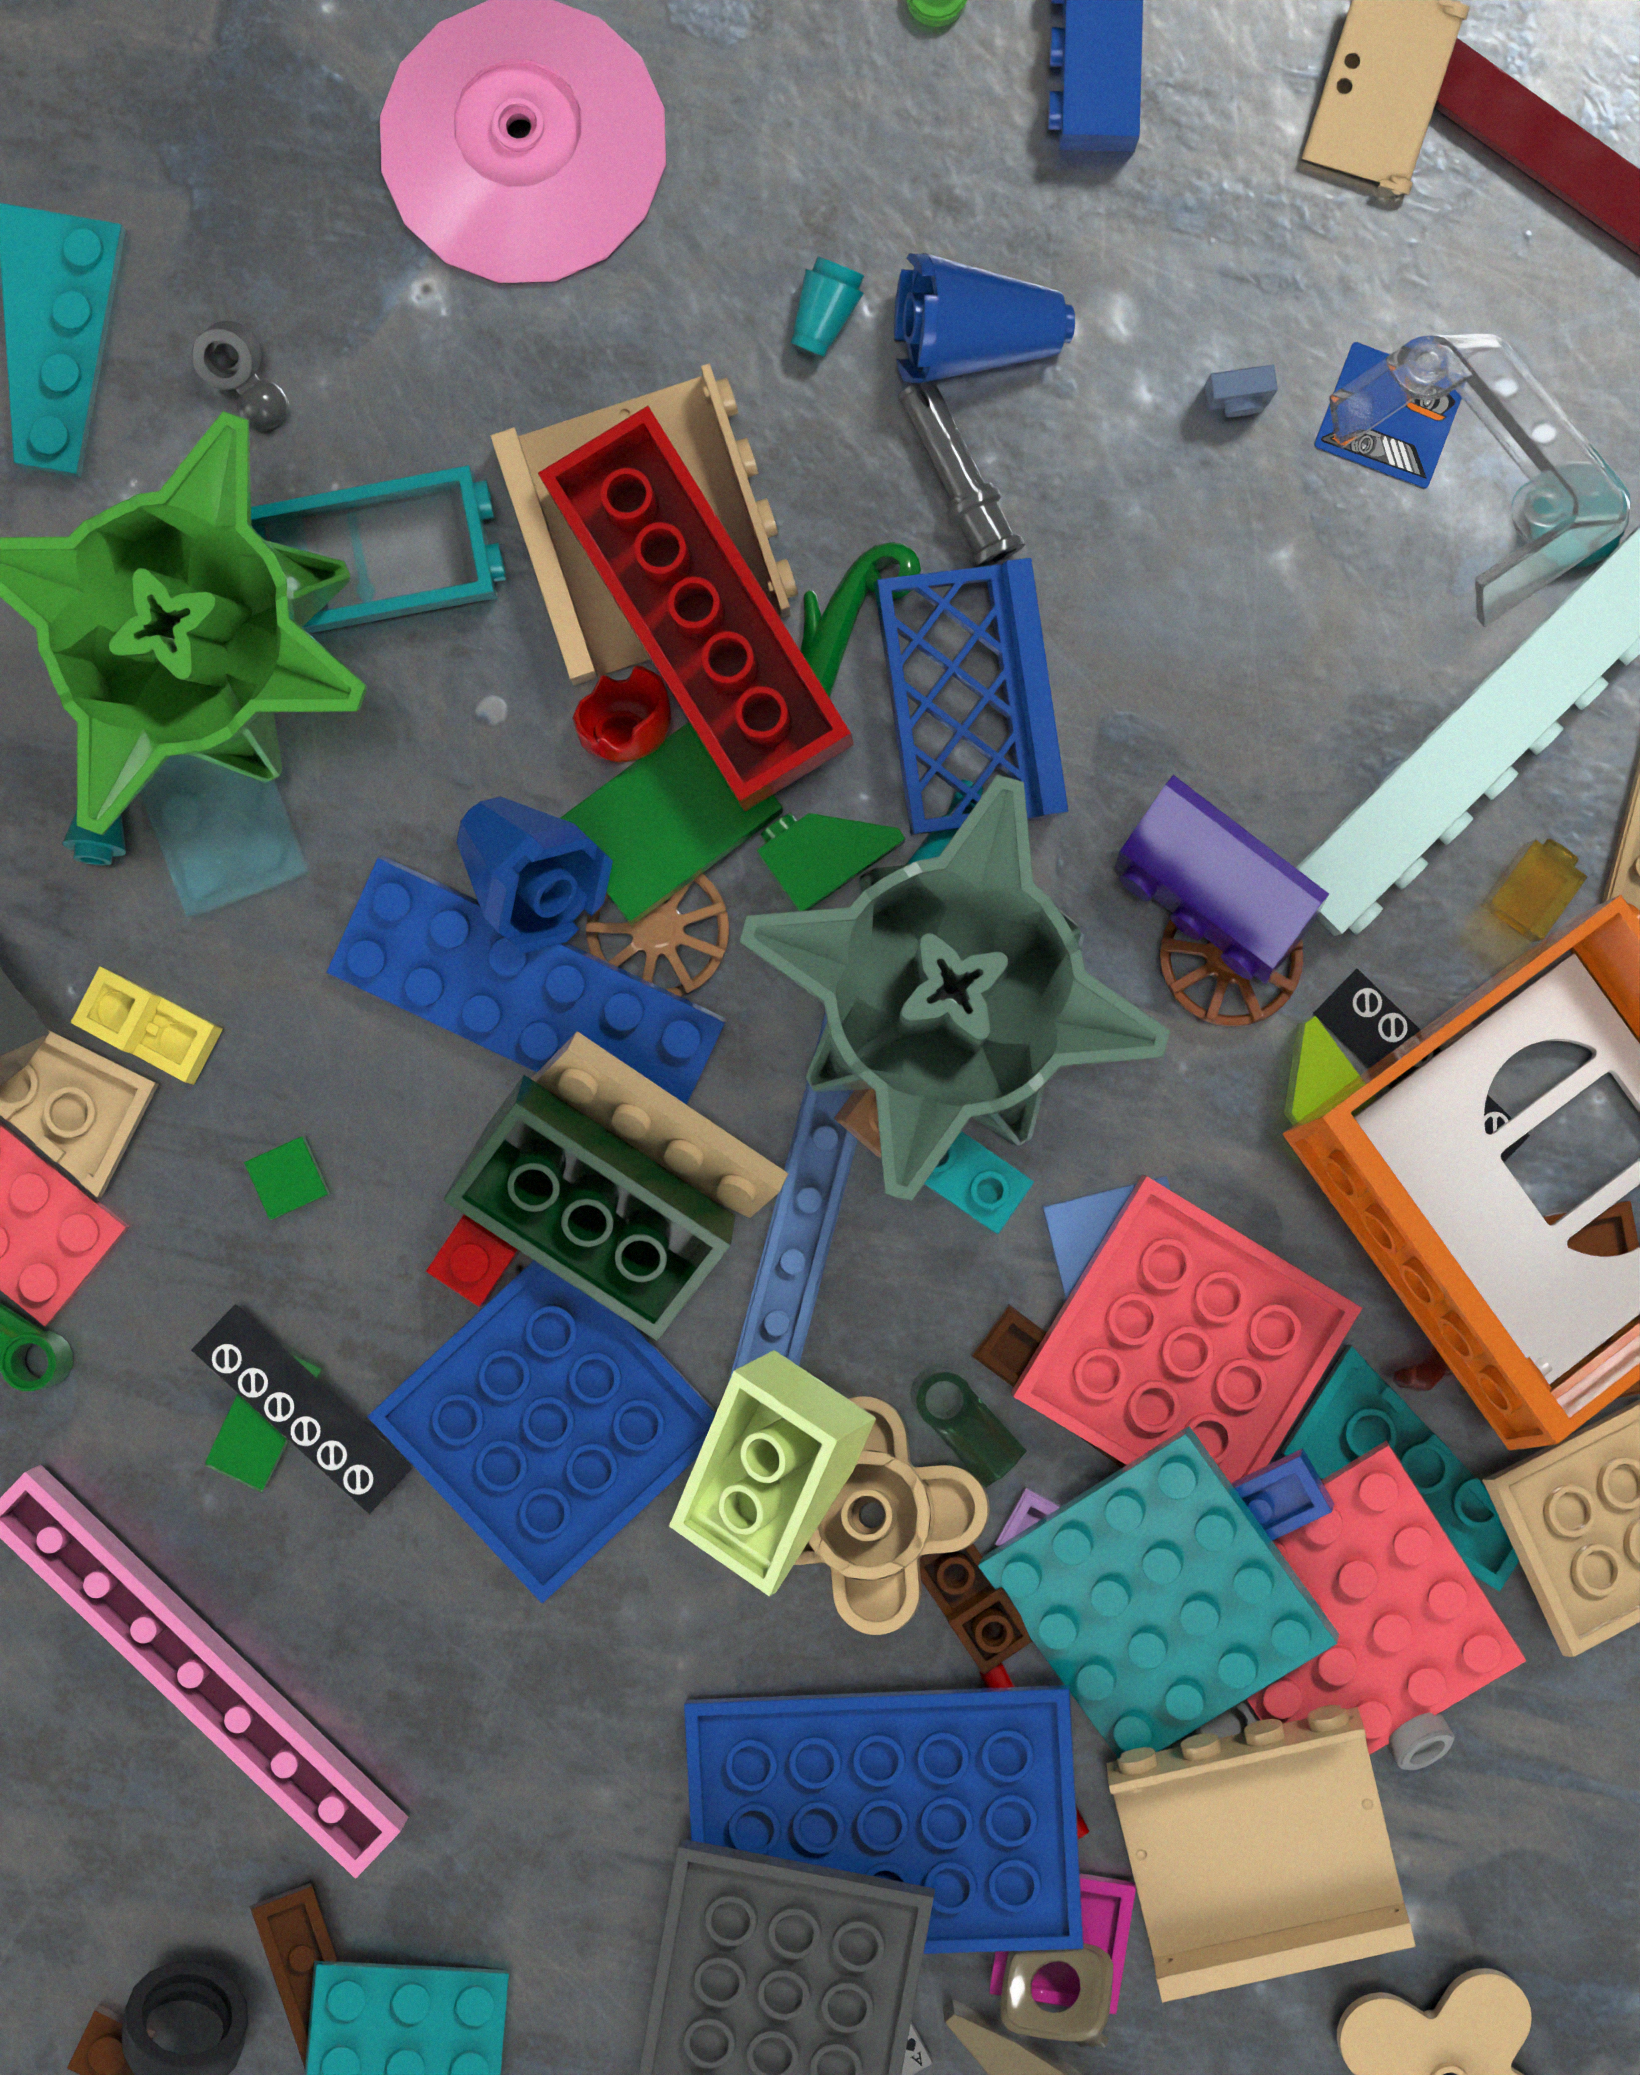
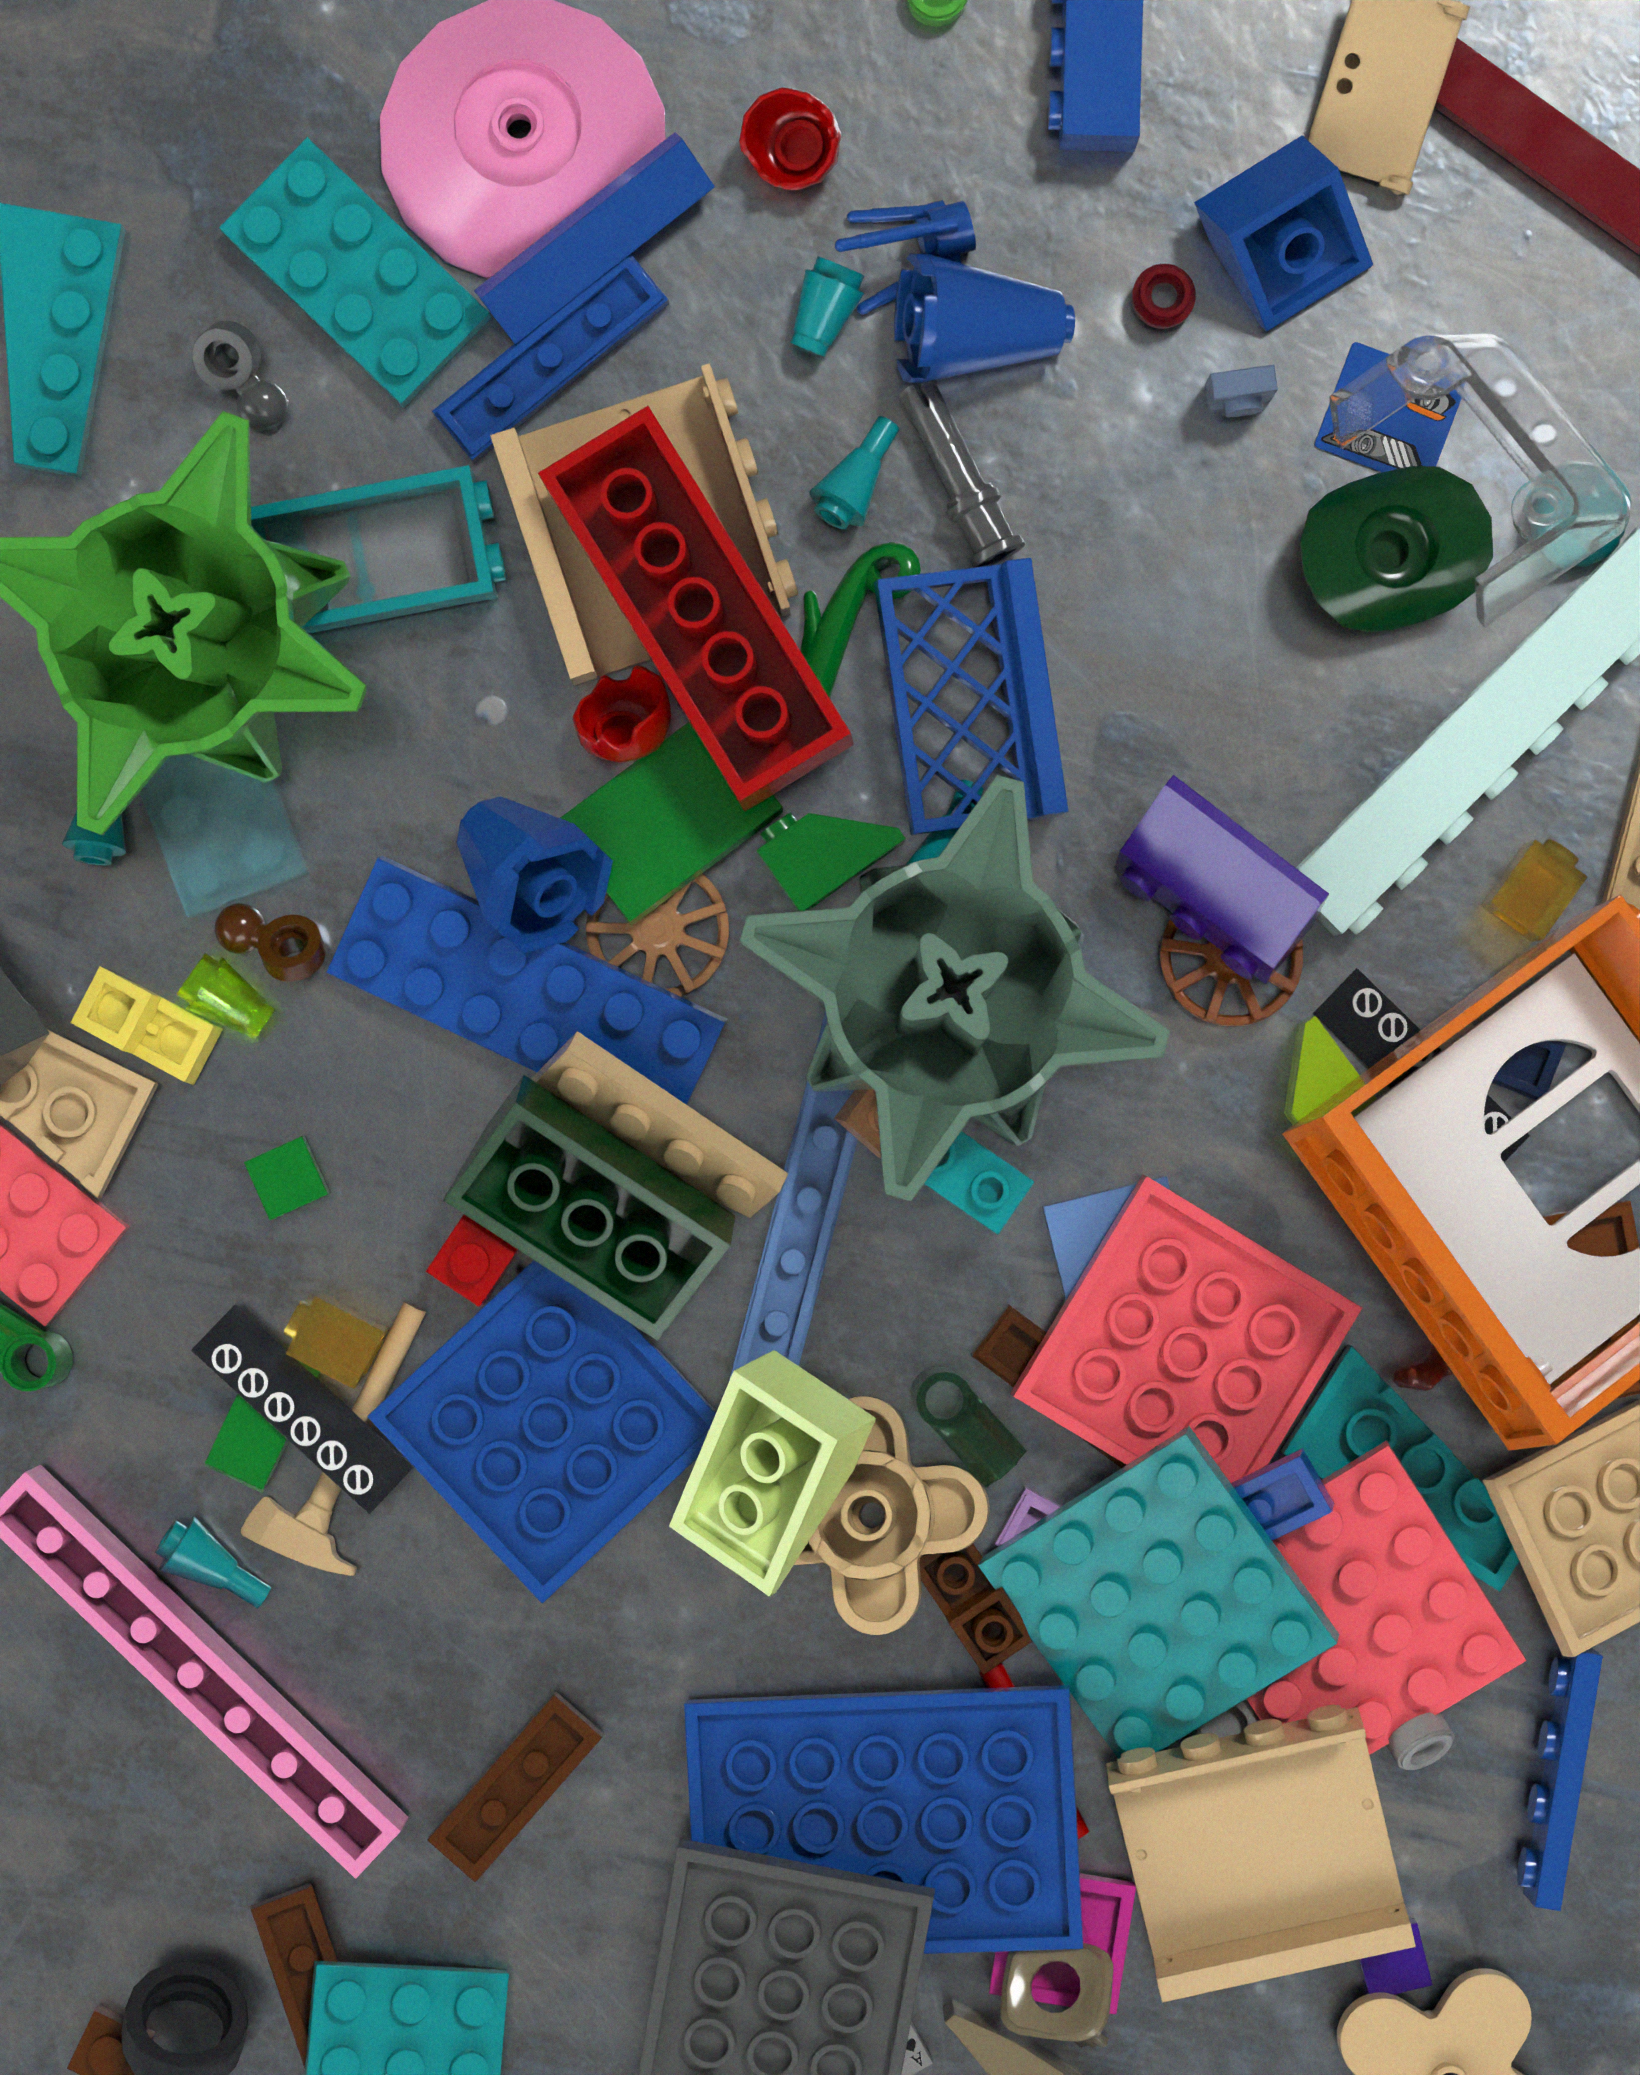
none -> teal cone [155,1516,271,1609]
none -> clear neon green cone [176,953,275,1040]
none -> reddish brown plate [215,903,326,982]
none -> teal plate [219,137,492,408]
none -> tan piece [241,1302,426,1576]
none -> clear yellow brick [284,1293,391,1389]
none -> reddish brown plate [427,1692,604,1882]
none -> blue tile [432,254,669,463]
none -> blue tile [474,132,715,345]
none -> red hair [739,87,841,190]
none -> teal cone [809,416,900,529]
none -> blue plant [835,200,976,315]
none -> dark red plate [1132,264,1196,329]
none -> blue slope [1194,135,1373,332]
none -> dark green hat [1300,466,1493,632]
none -> dark purple tile [1359,1918,1433,1995]
none -> dark blue tile [1491,1041,1567,1101]
none -> blue plate [1517,1648,1603,1911]

